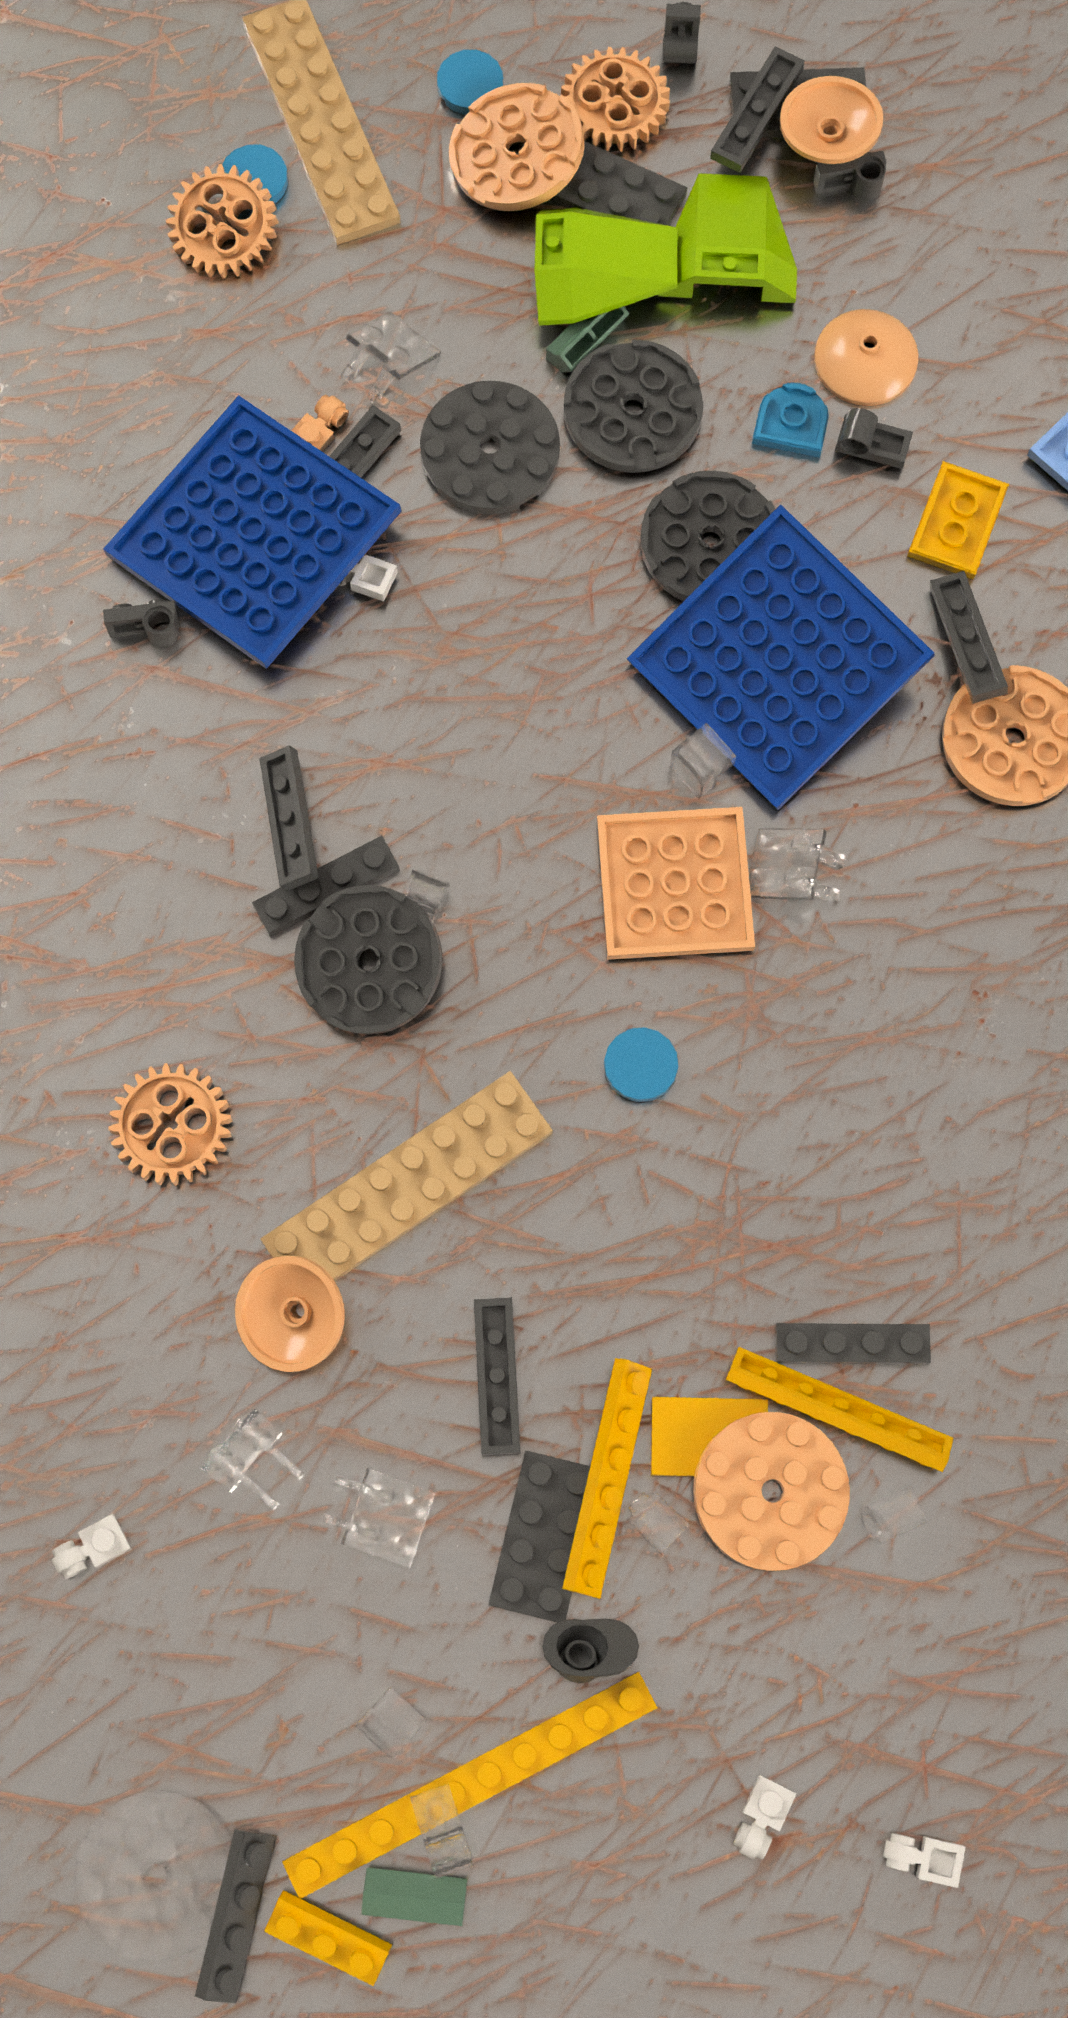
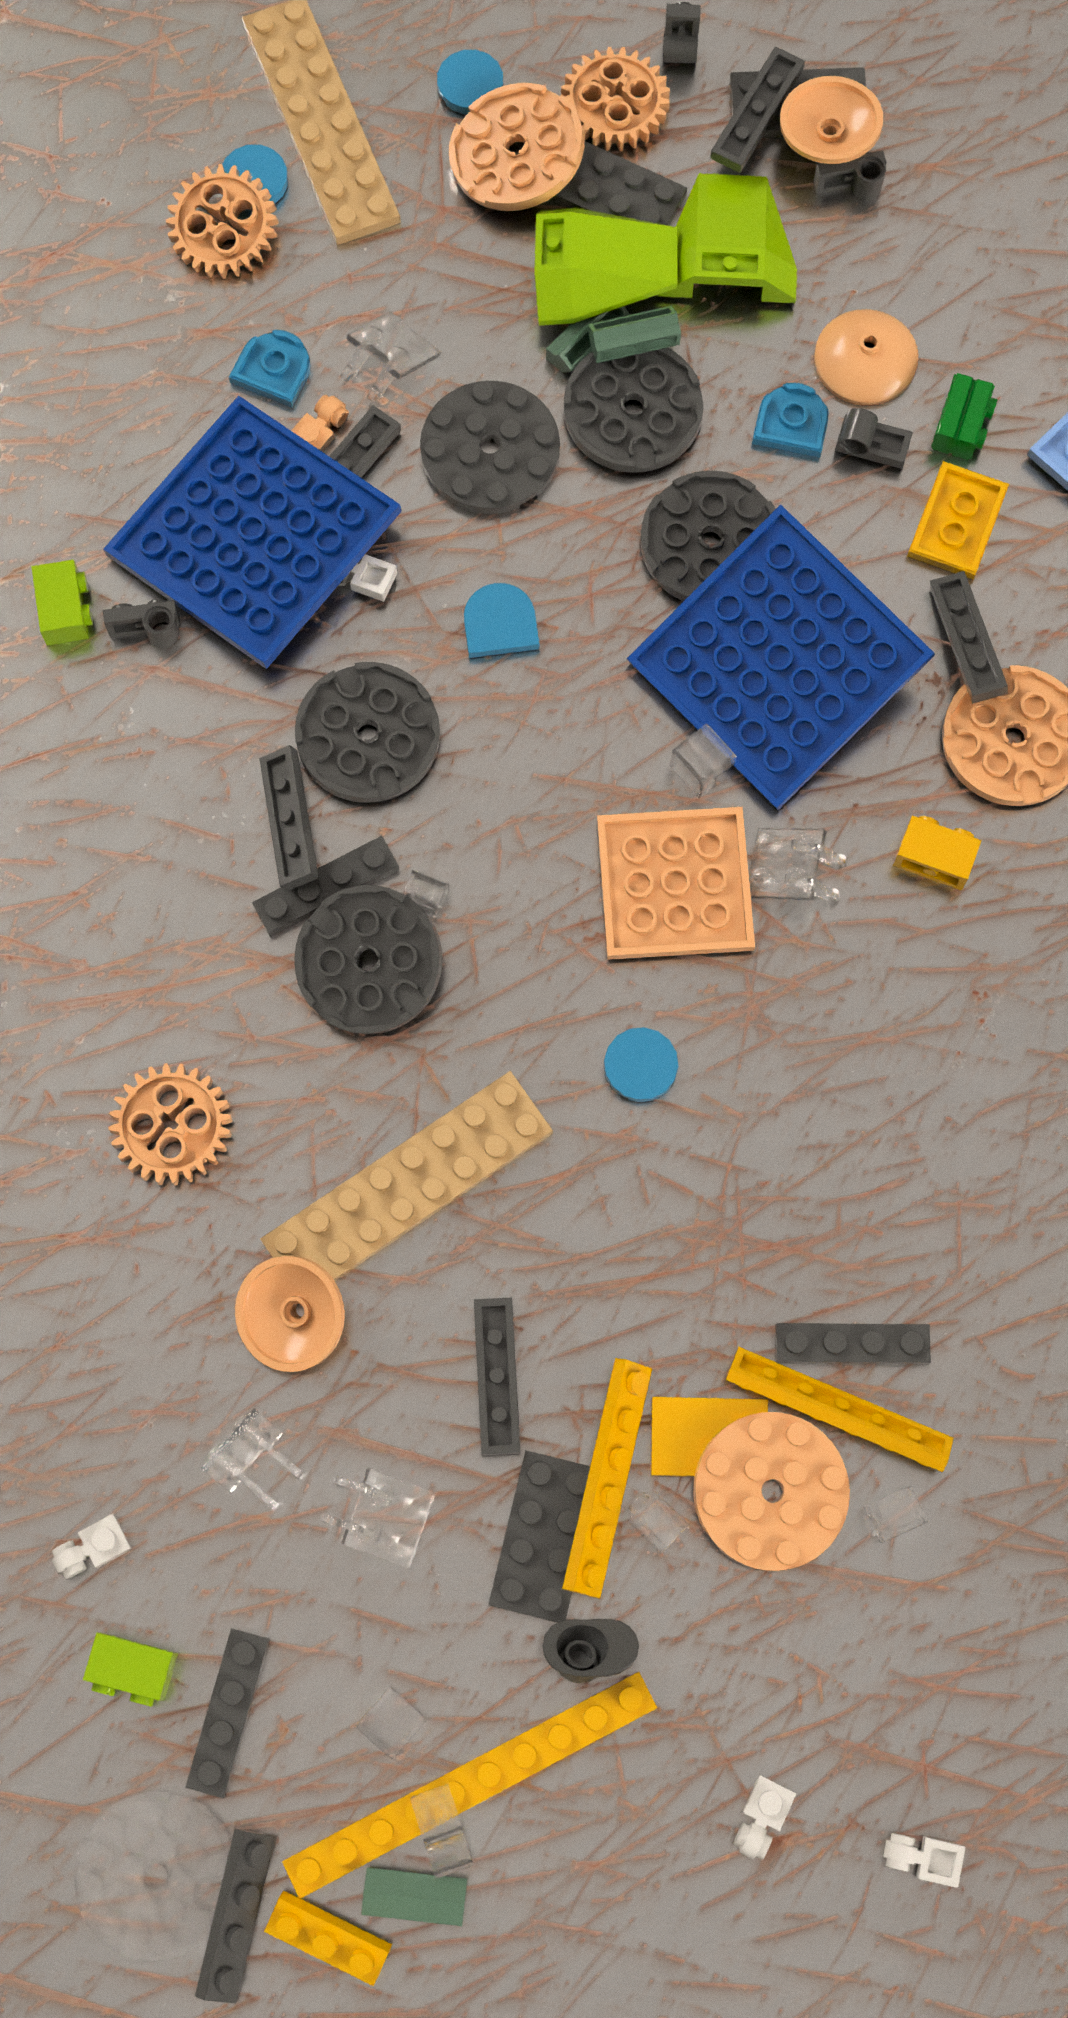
none -> lime brick [31,559,93,646]
none -> lime brick [83,1632,178,1707]
none -> dark grey plate [185,1628,270,1799]
none -> dark azure tile [229,330,310,408]
none -> dark grey plate [295,662,440,803]
none -> dark azure tile [464,583,540,658]
none -> sand green piece [588,306,681,363]
none -> yellow brick [893,815,982,891]
none -> green brick [931,373,998,460]

